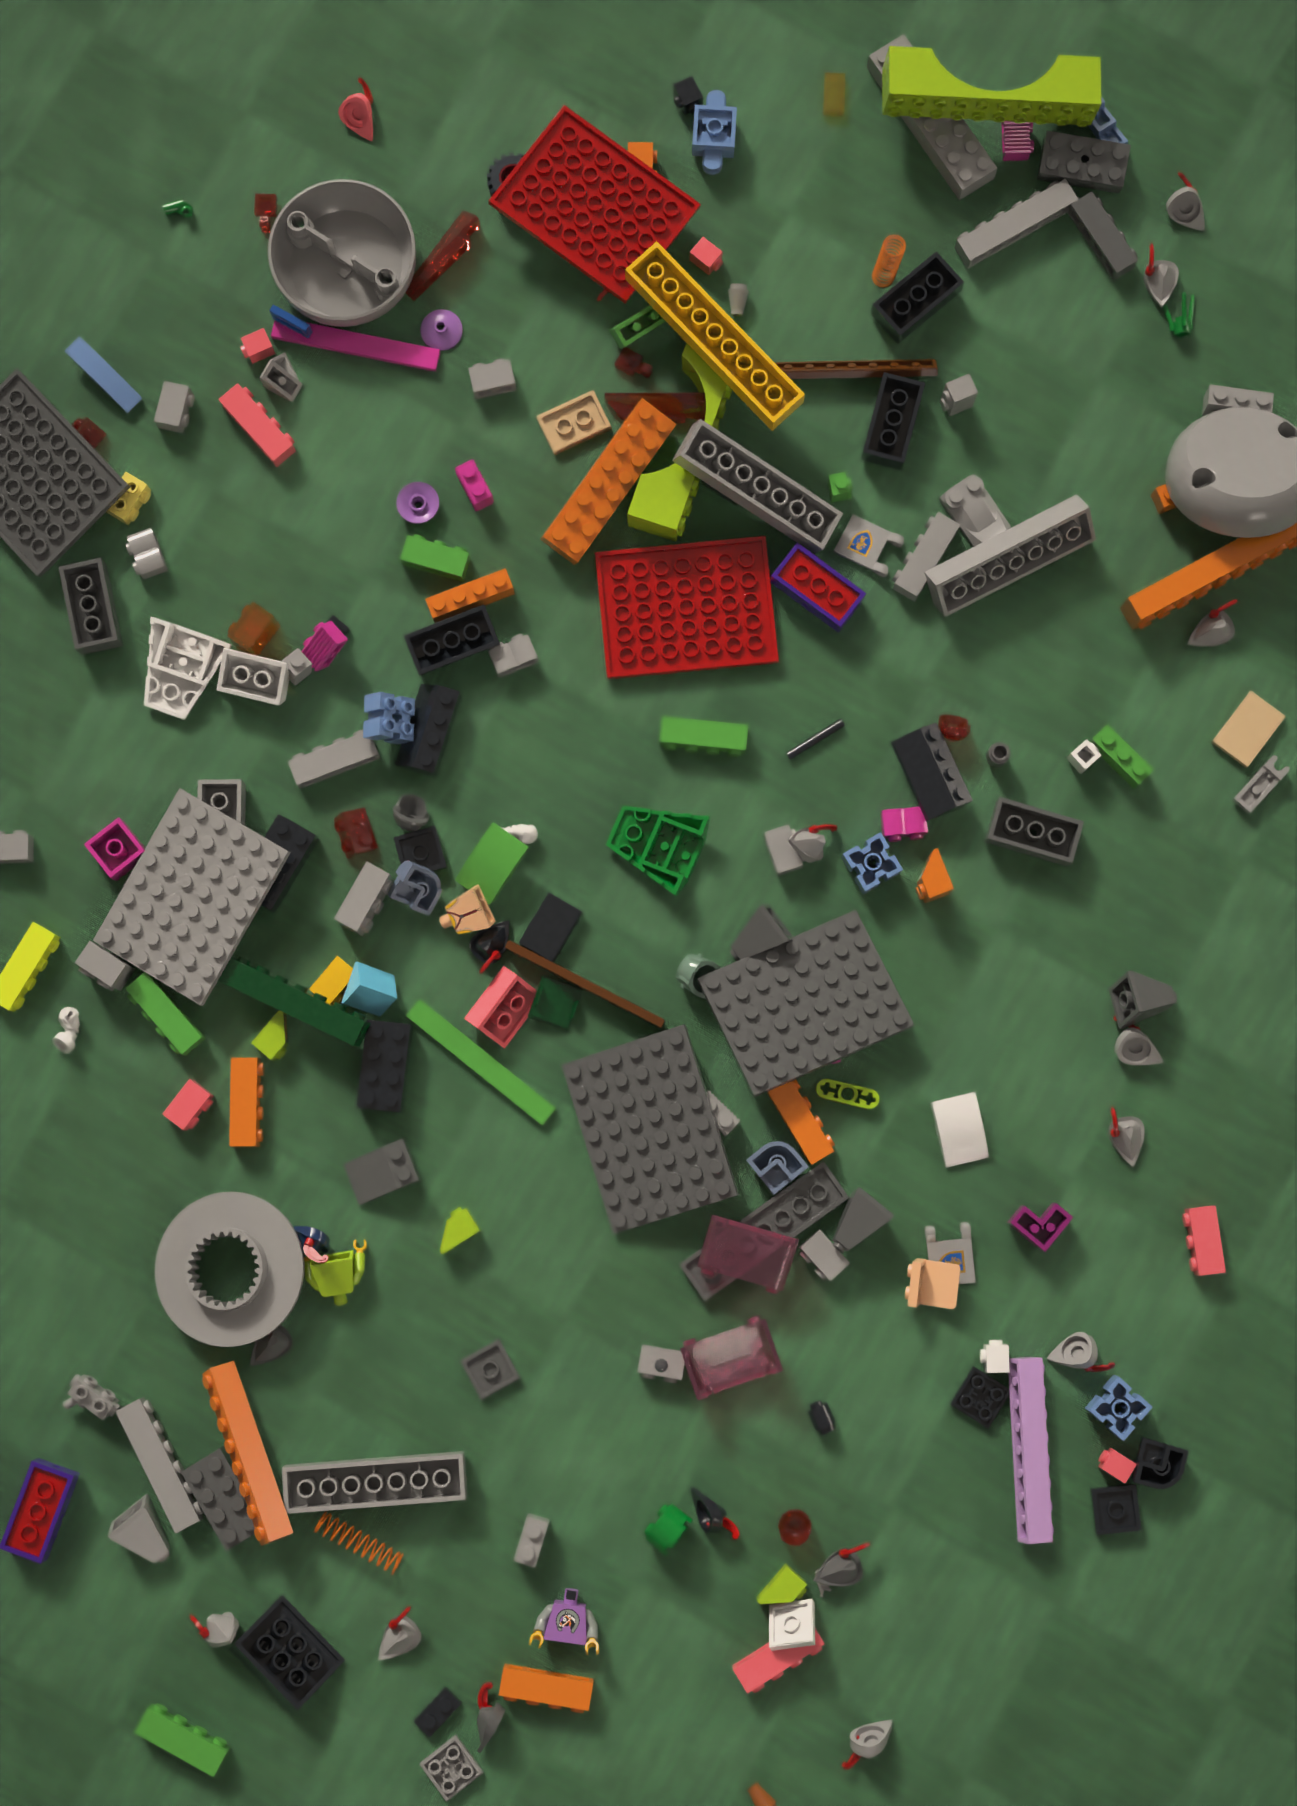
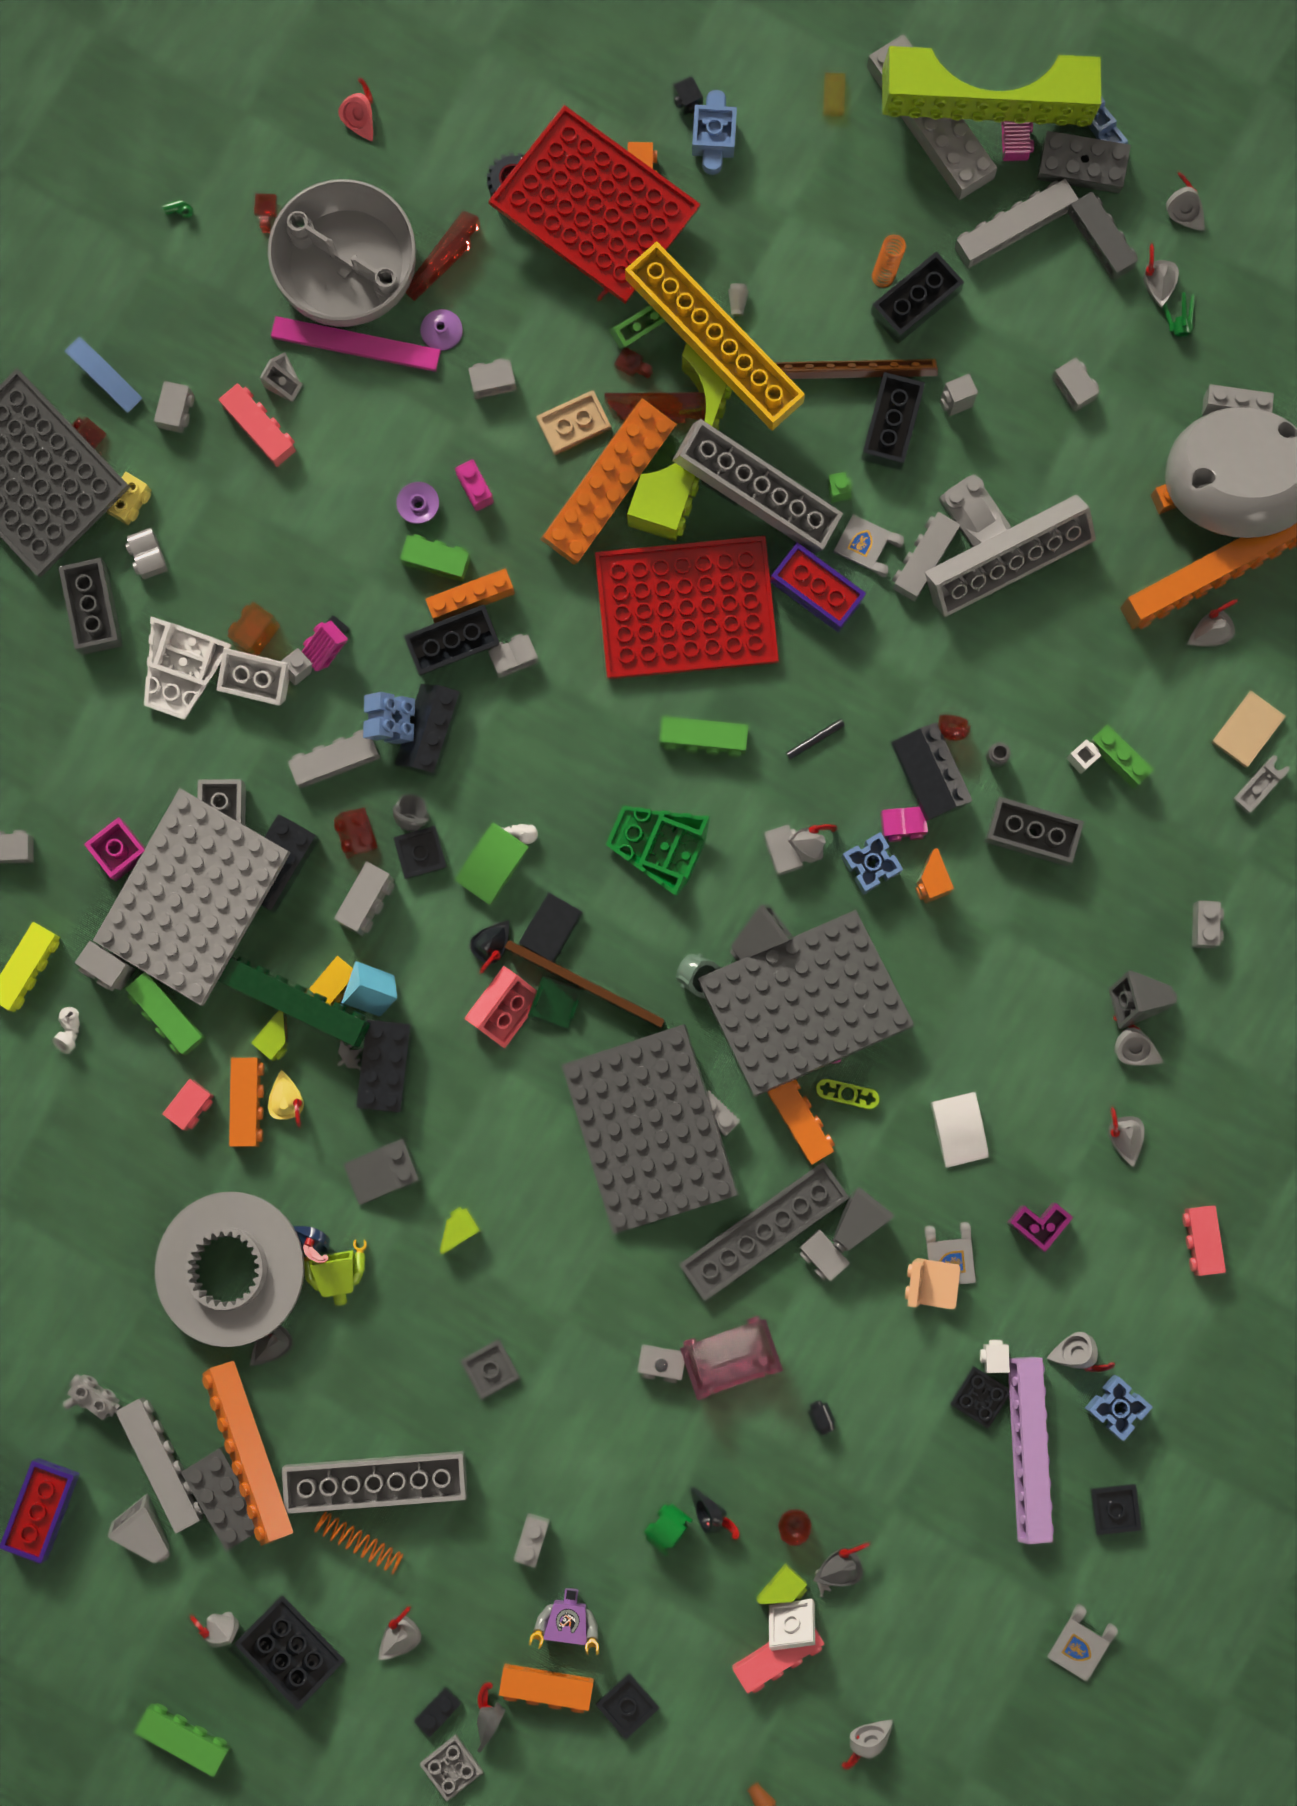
coral brick [240,328,276,364] -> none
blue tile [269,305,313,338] -> none
sand blue brick [388,860,442,916] -> none
bright green tile [406,999,556,1126] -> none
light nougat torso [439,884,496,934] -> none
coral brick [689,237,723,275] -> none
clear pink windscreen [697,1215,799,1295] -> none
sand blue brick [746,1141,809,1194] -> none
coral brick [1098,1447,1137,1483] -> none
black brick [1132,1437,1189,1489] -> none
none -> light yellow piece [268,1070,304,1128]
none -> light grey piece [337,1040,362,1070]
none -> black plate [595,1672,660,1739]
none -> light grey flag [1047,1604,1118,1682]
none -> light grey brick [1052,357,1100,412]
none -> light grey brick [1192,901,1224,948]

